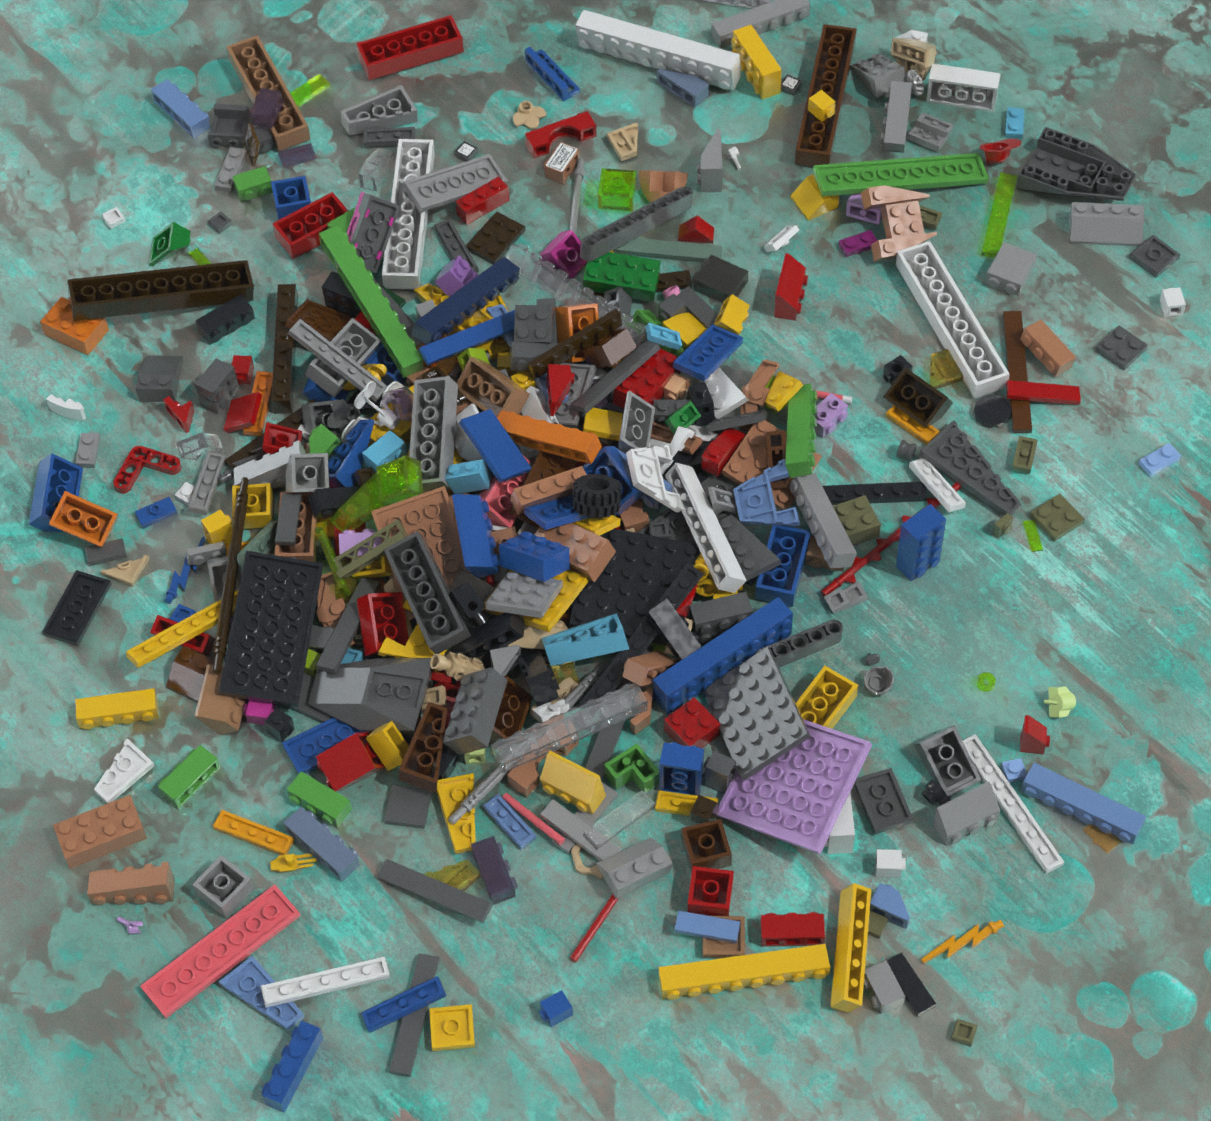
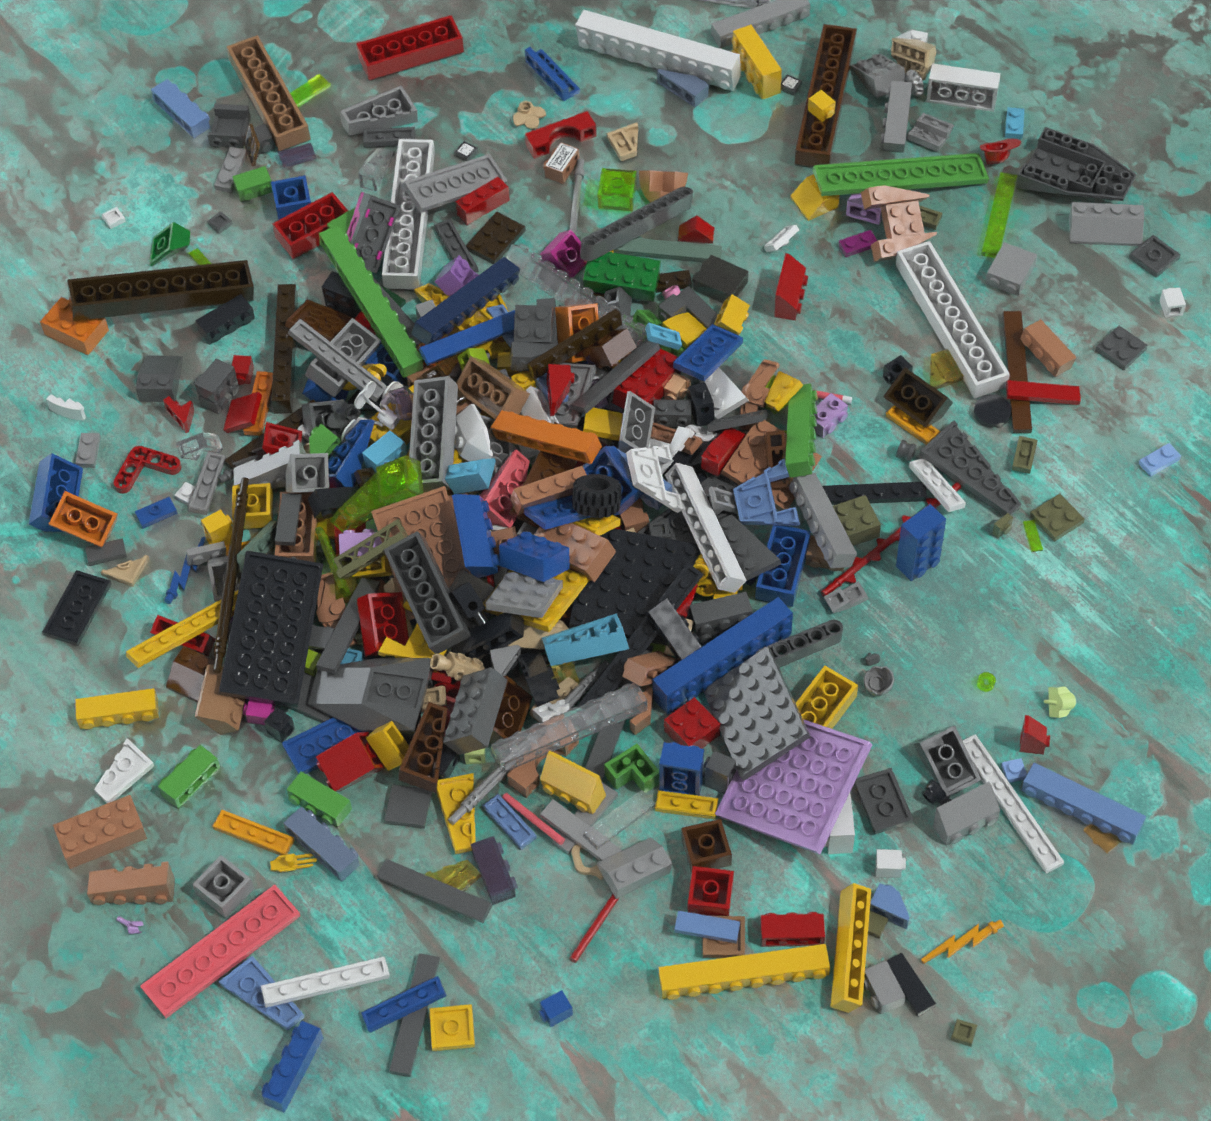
blue plate [169,604,196,623] -> none
clear purple brick [249,88,283,128] -> none
blue tile [459,409,531,483] -> none
green slope [665,401,701,435] -> none
dark brown brick [690,795,719,824] -> none
light grey slope [697,129,722,192] -> none
white hand [728,146,741,170] -> none

